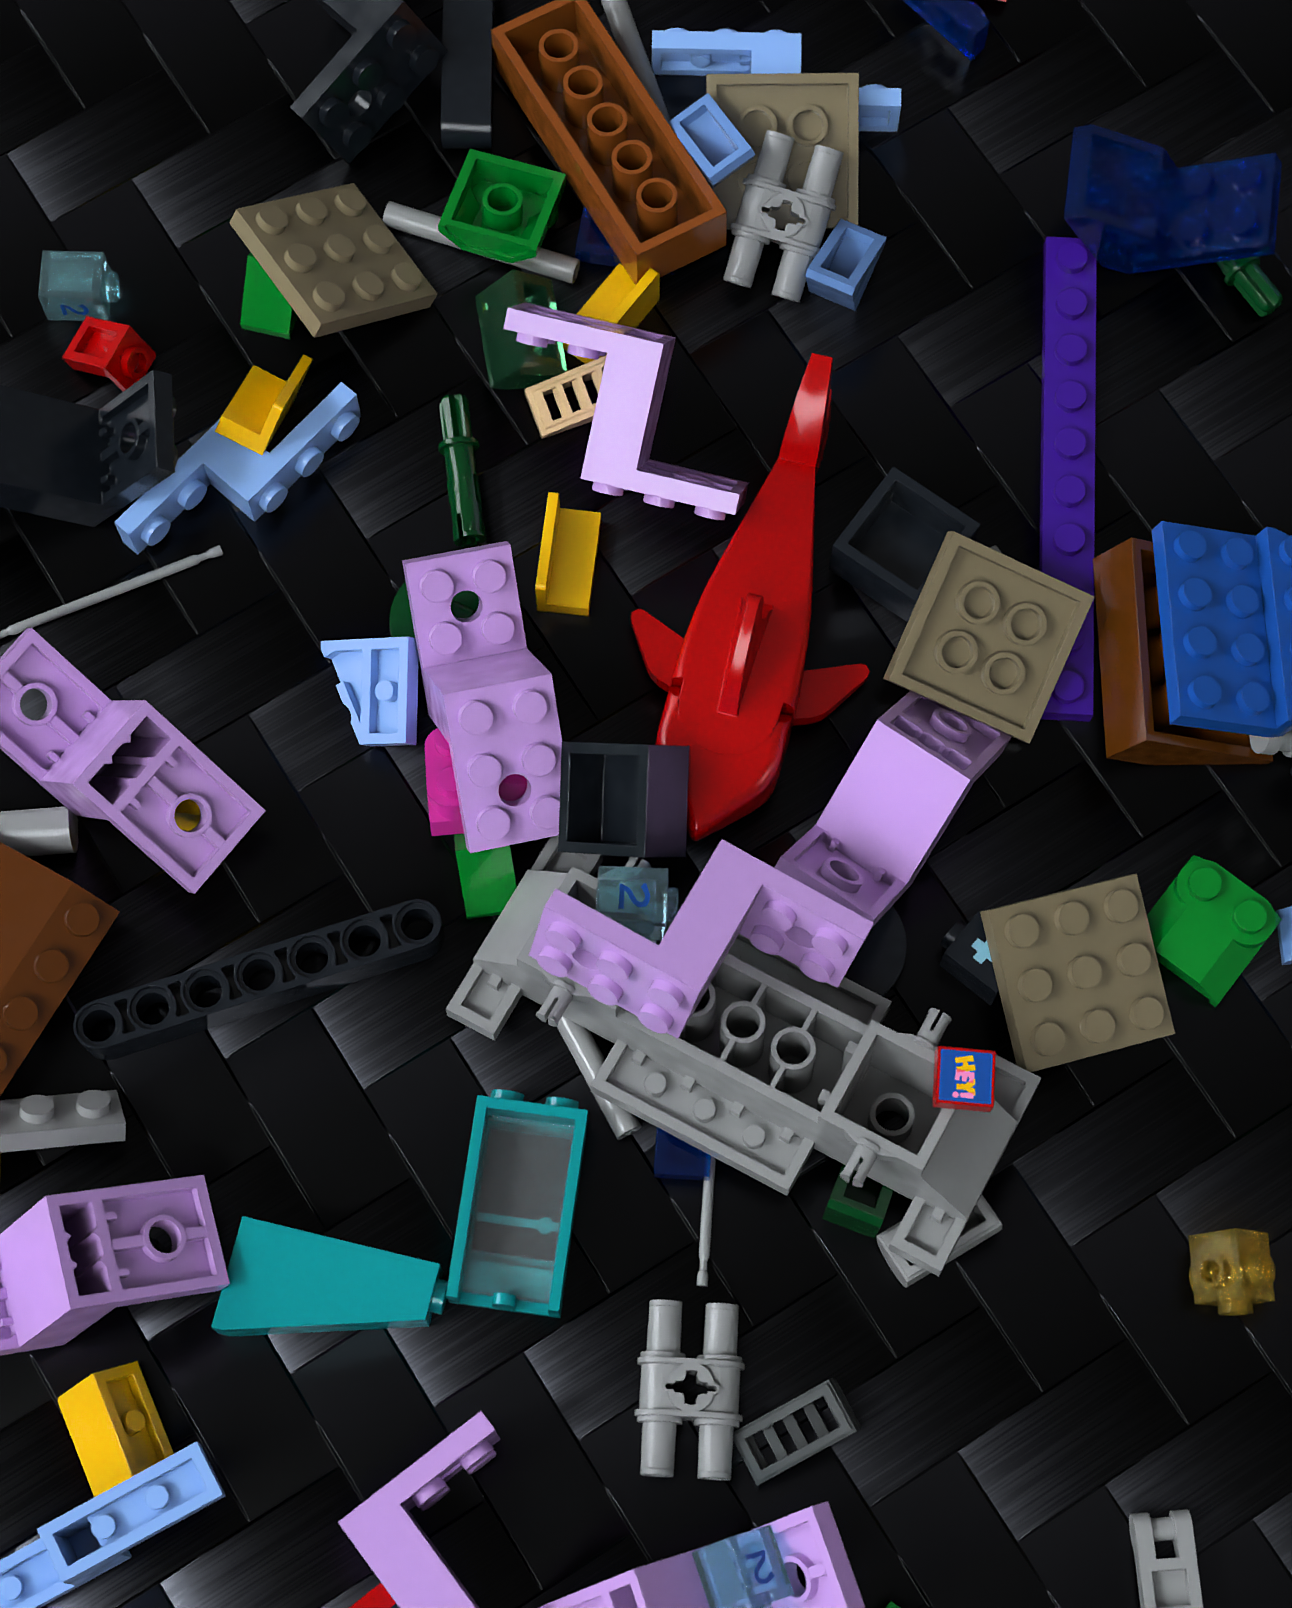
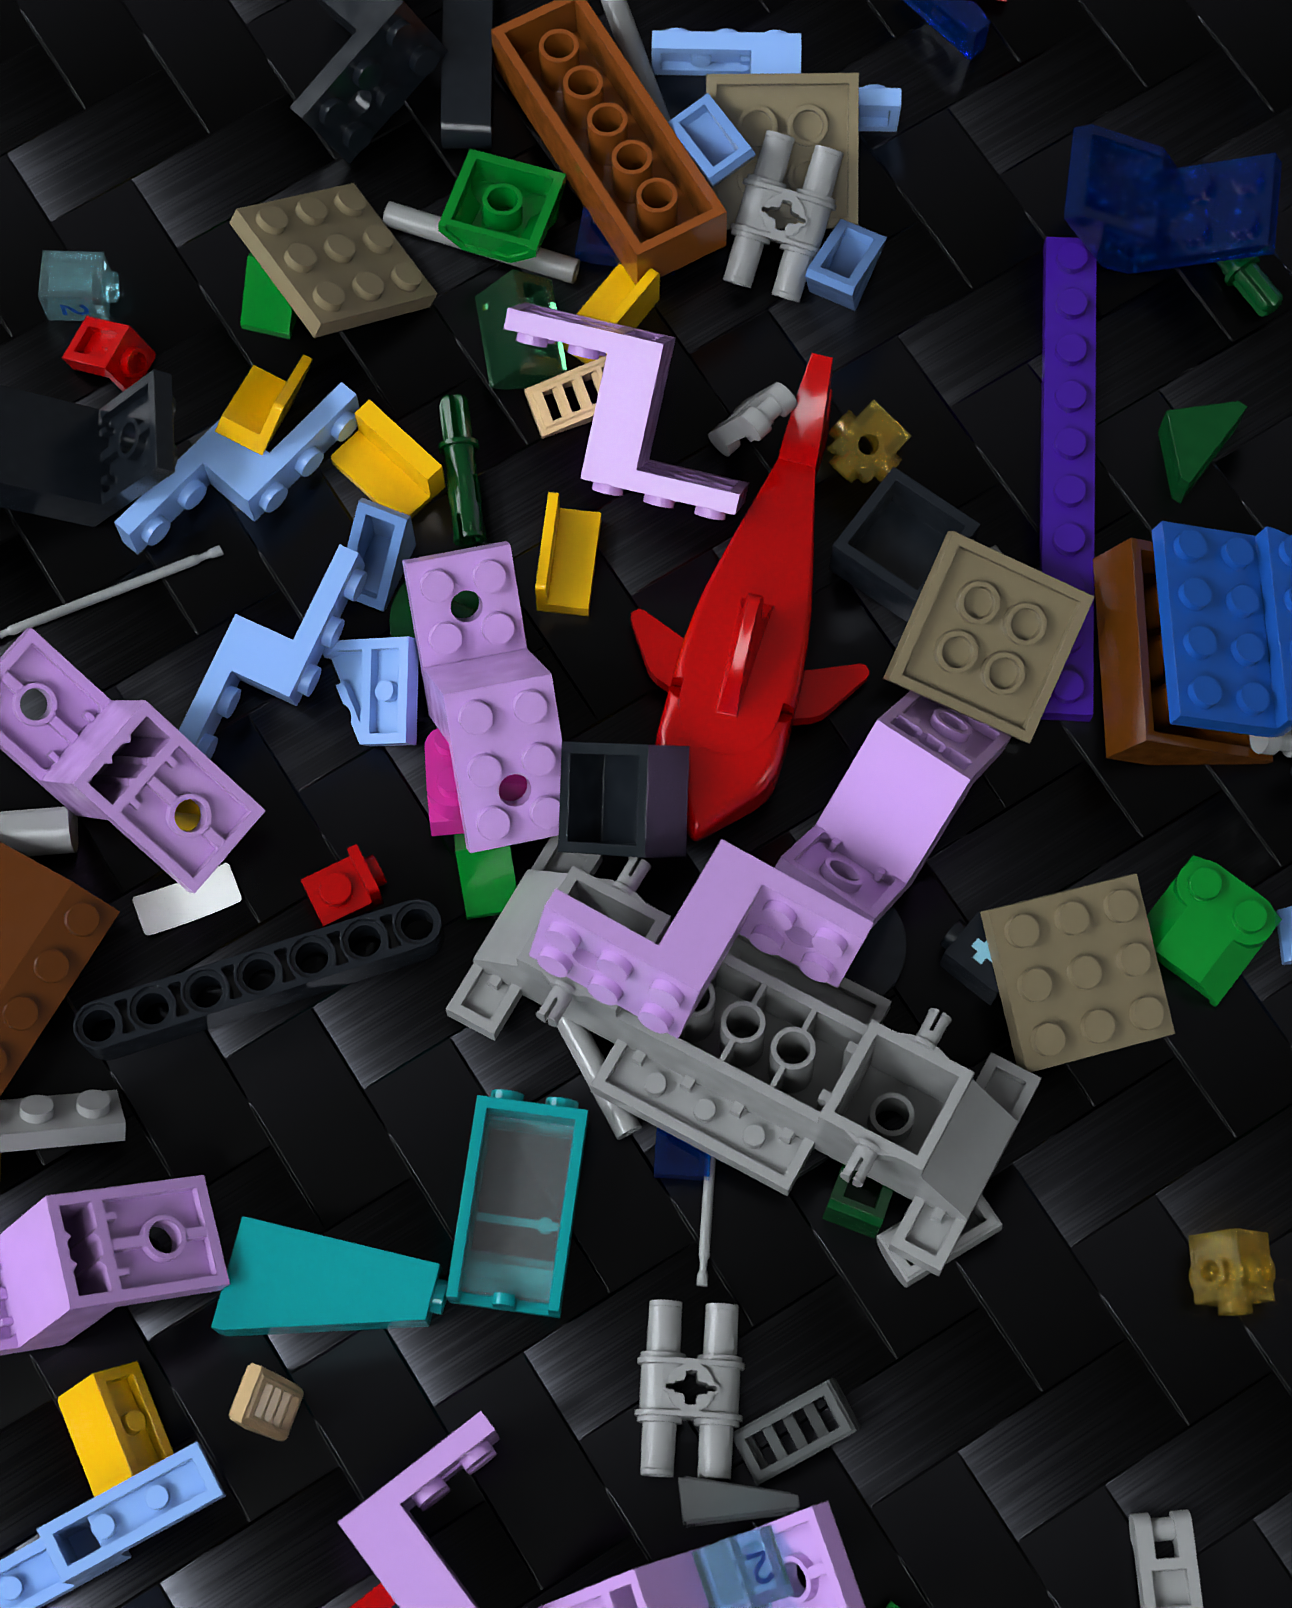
clear light blue brick [596,866,678,940] -> none
tile [932,1046,996,1112] -> none
none -> white sticker [132,863,242,935]
none -> light blue bracket [179,544,367,759]
none -> tan slope [229,1363,304,1441]
none -> red bracket [301,844,387,928]
none -> yellow panel [331,399,446,519]
none -> medium blue slope [347,498,416,612]
none -> dark grey slope [678,1476,799,1528]
none -> light grey plate [708,382,798,456]
none -> clear yellow brick [827,400,911,483]
none -> dark green slope [1158,401,1247,504]

